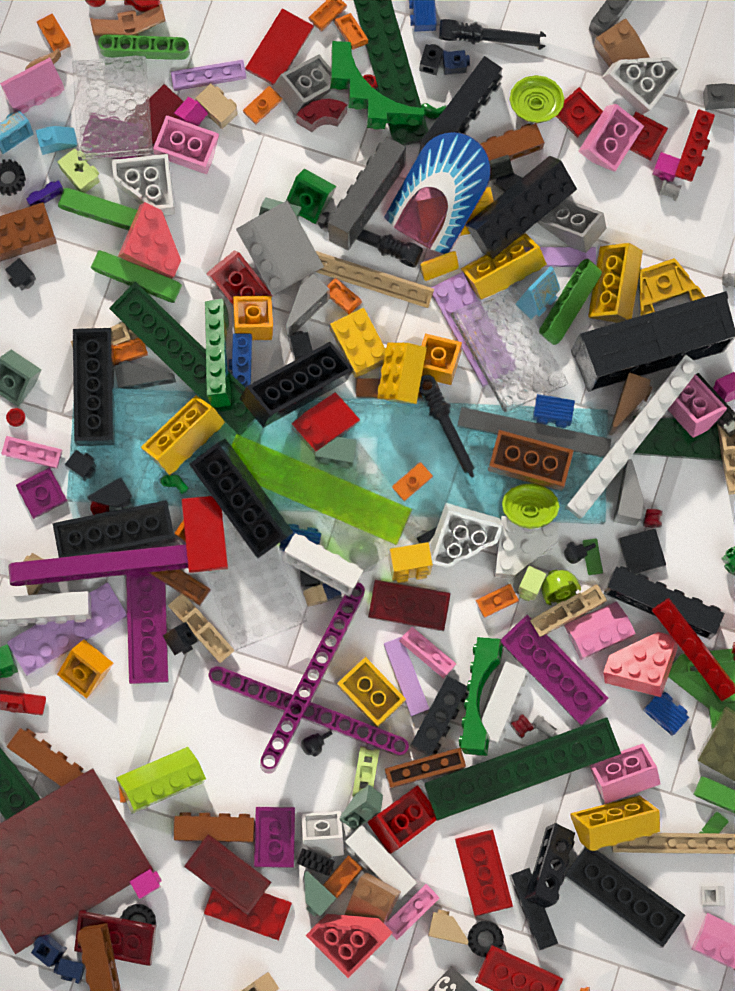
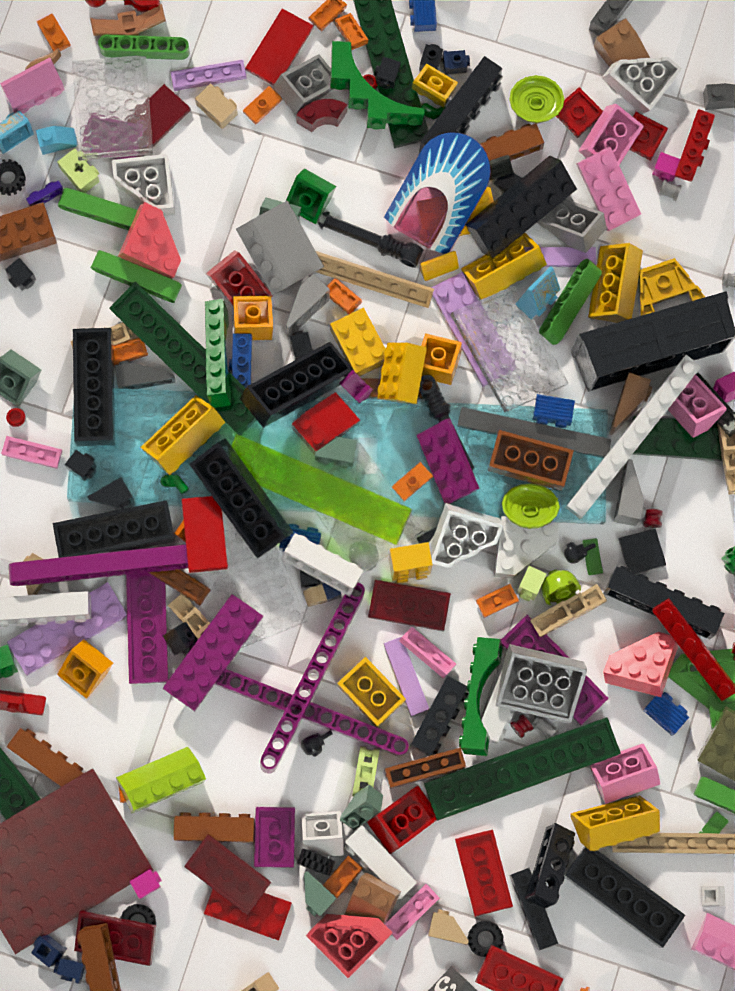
magenta tile [16,467,68,519] -> none
red plate [90,502,110,515] -> none
bright pink slope [153,115,219,175] -> none
dark pink brick [174,97,208,126] -> none
dark grey brick [327,137,406,251] -> none
black piece [439,19,547,50] -> none
bright pink slope [564,601,636,660] -> none
none -> magenta plate [162,594,264,712]
none -> magenta bracket [339,370,373,403]
none -> black brick [374,57,401,89]
none -> yellow slope [412,64,458,107]
none -> magenta plate [416,419,480,504]
none -> light grey slope [496,644,587,723]
none -> bright pink plate [576,147,641,231]

